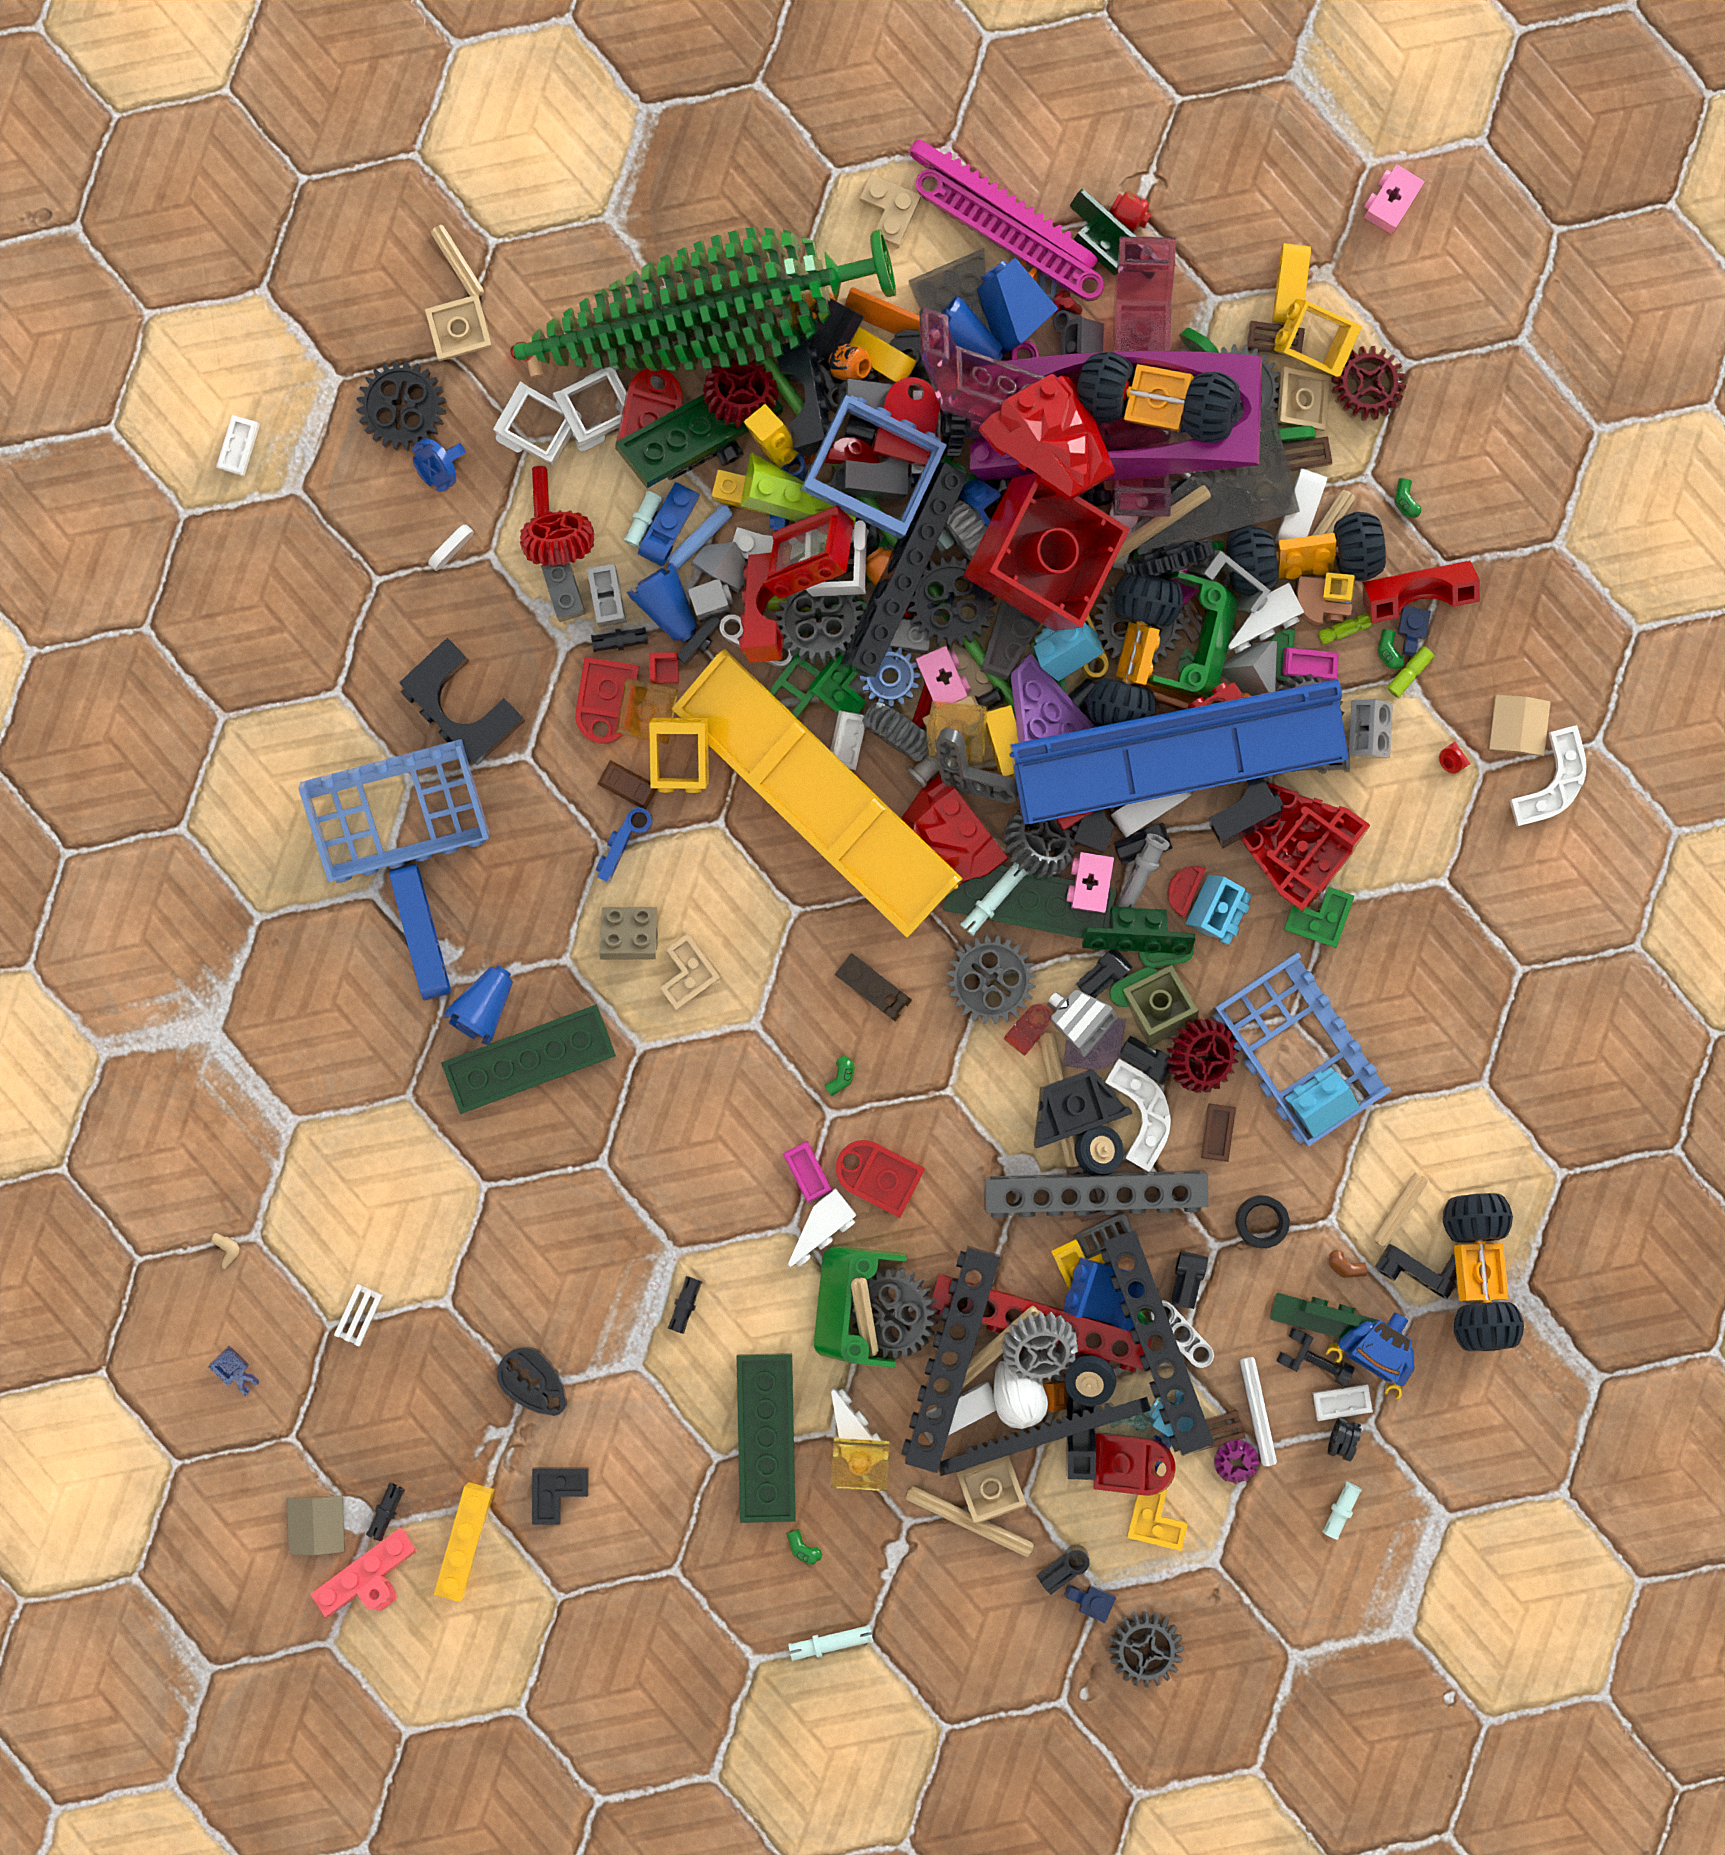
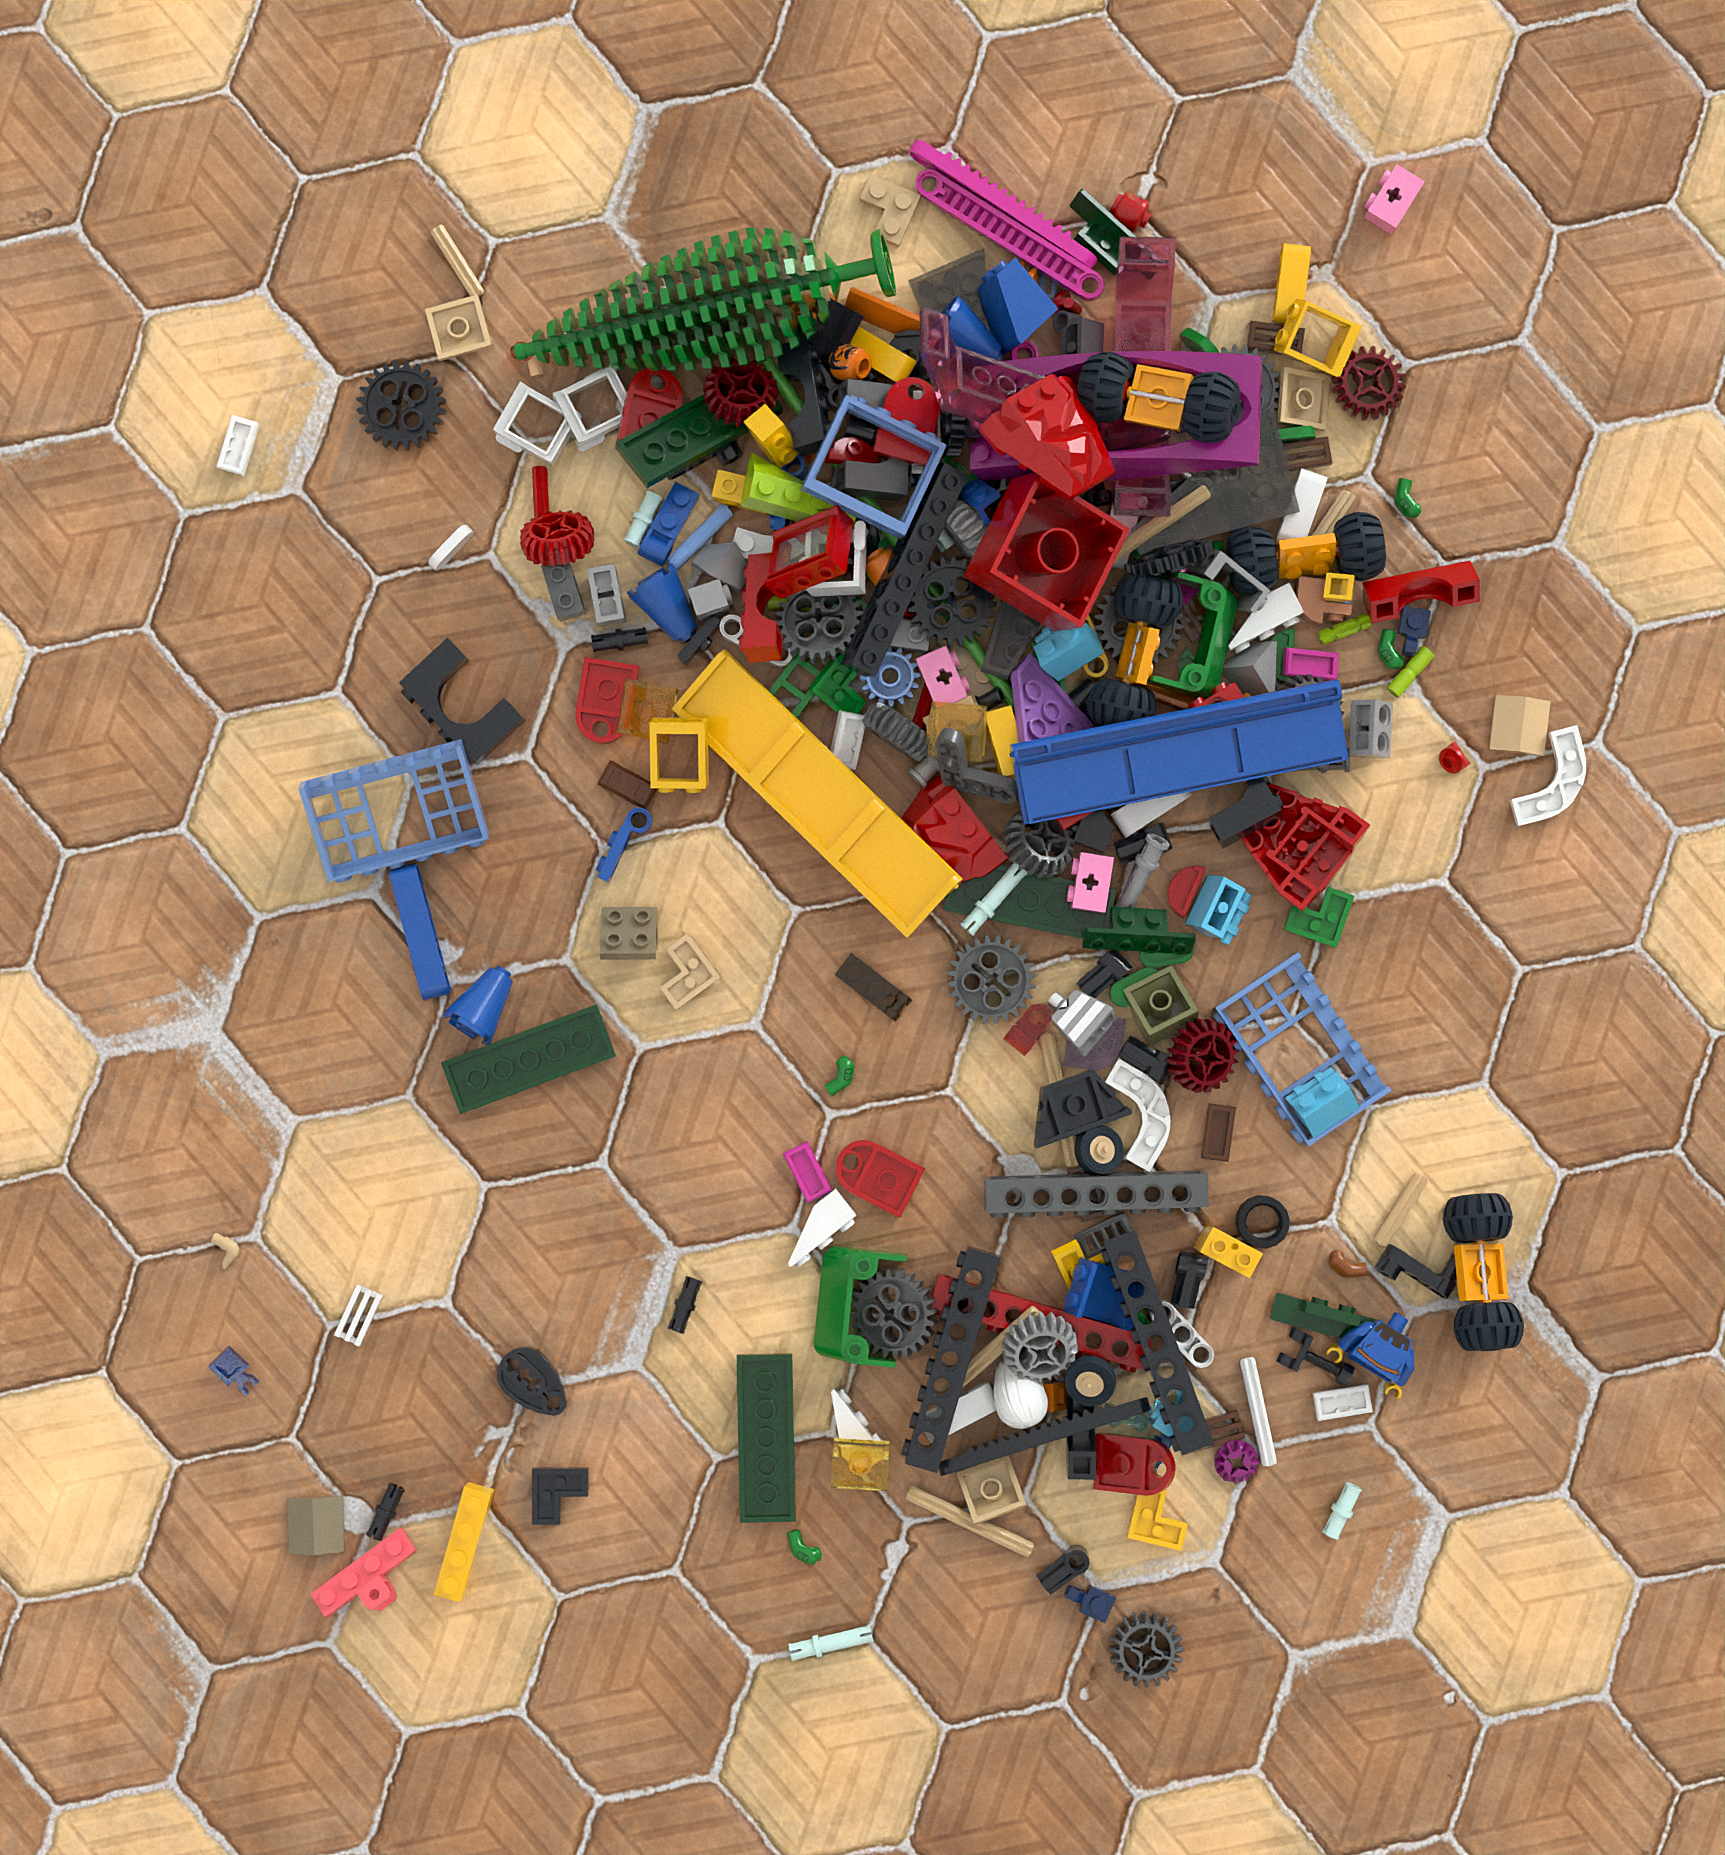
blue tile [412,438,466,492] -> none
red panel [649,652,679,684] -> none
tan axle [851,1278,878,1356] -> none
black wheel [1328,1417,1362,1462] -> none
none -> yellow window [1193,1223,1263,1278]

